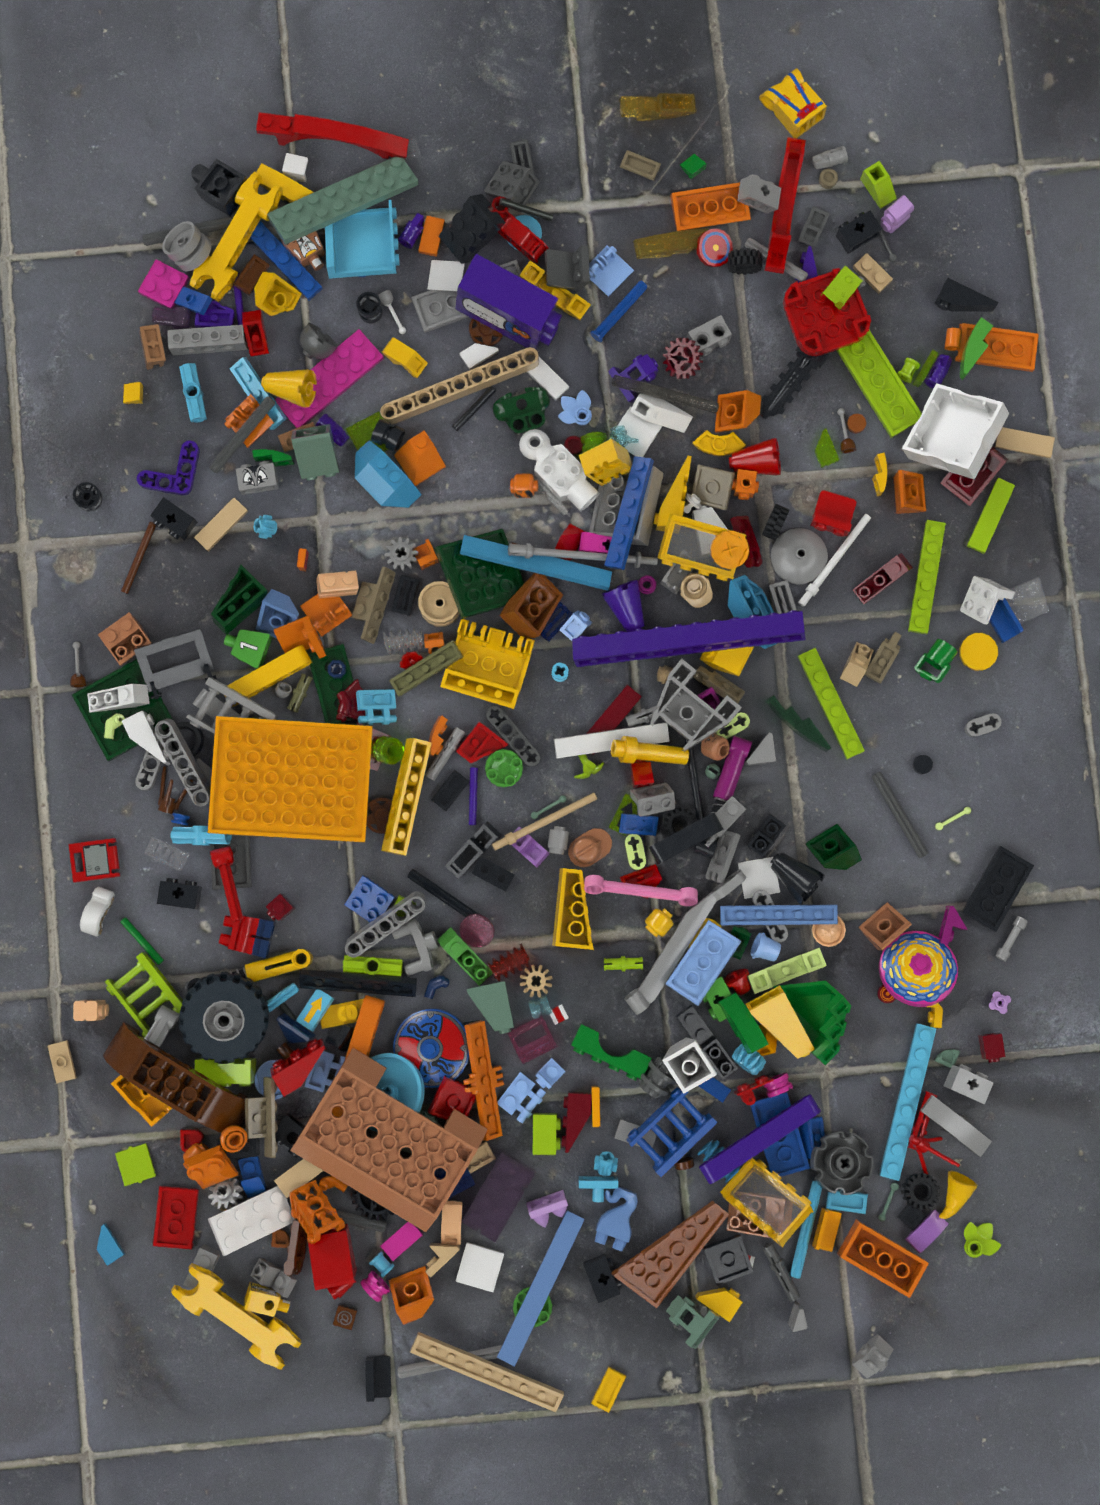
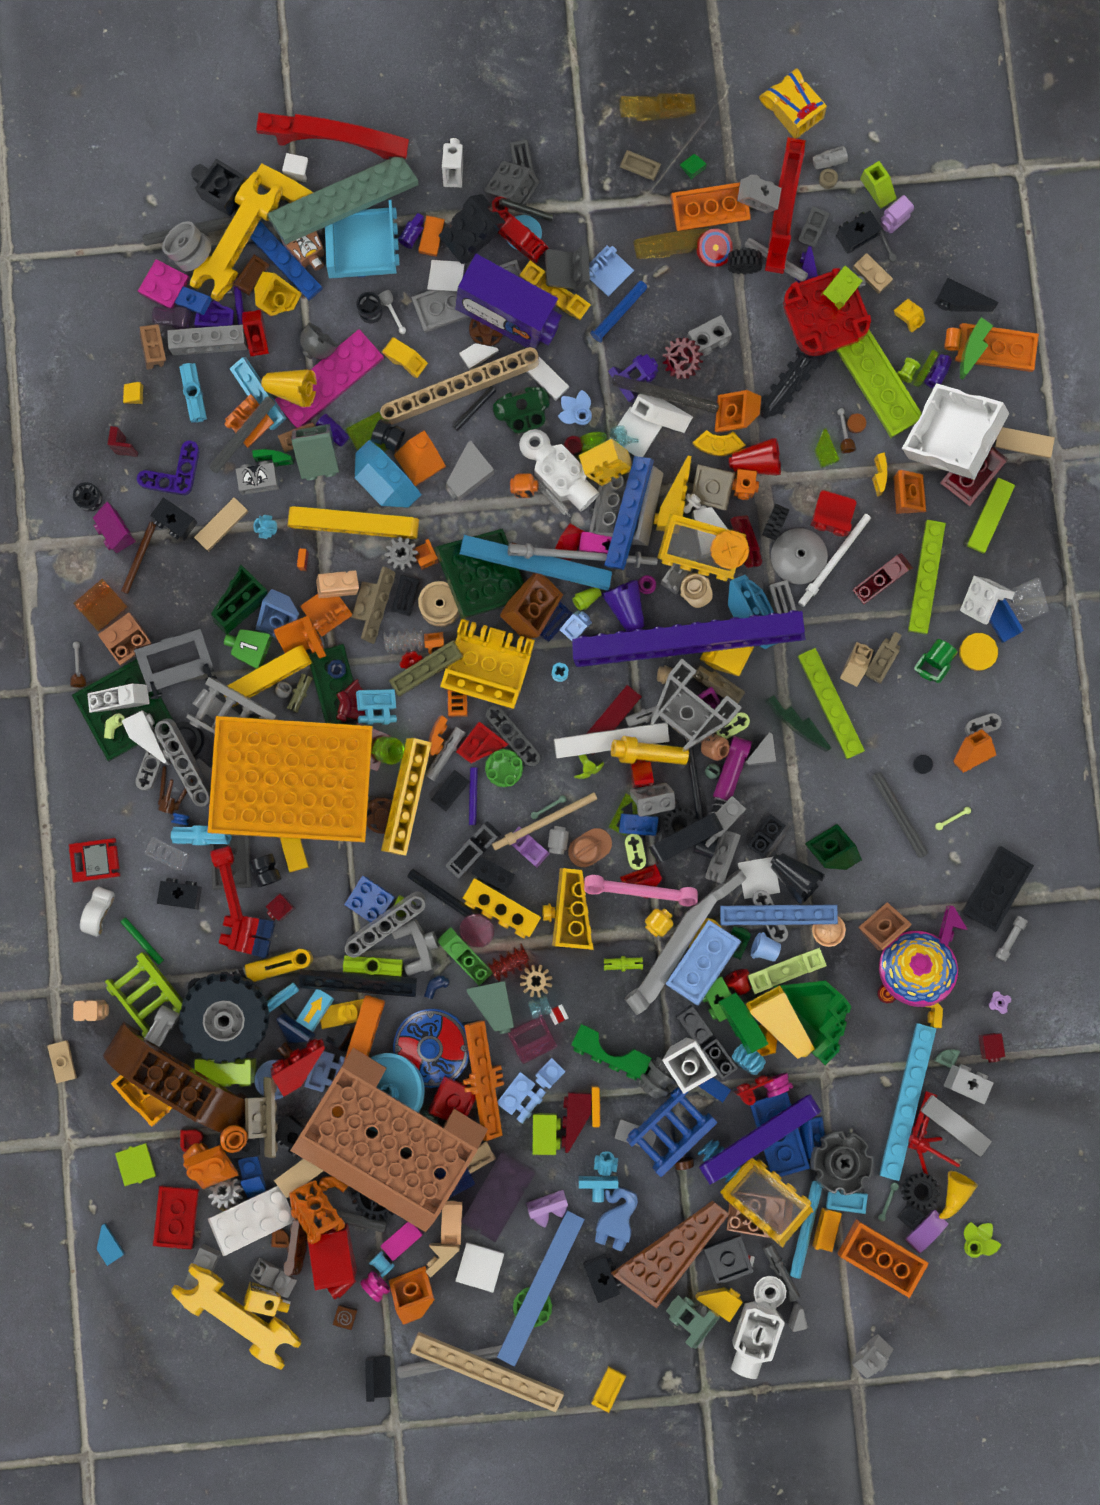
none -> clear orange hinge [74,579,127,632]
none -> magenta slope [93,502,136,553]
none -> dark red panel [107,426,138,457]
none -> black wheel [249,854,282,888]
none -> yellow tile [280,838,309,873]
none -> yellow beam [287,506,419,539]
none -> white torso [442,138,463,188]
none -> light grey slope [446,441,494,501]
none -> orange slope [448,690,468,717]
none -> yellow brick [463,878,541,939]
none -> yellow plate [542,903,555,922]
none -> lime cone [572,587,602,611]
none -> white brick [731,1276,786,1379]
none -> yellow bracket [894,299,925,332]
none -> orange slope [953,729,997,773]

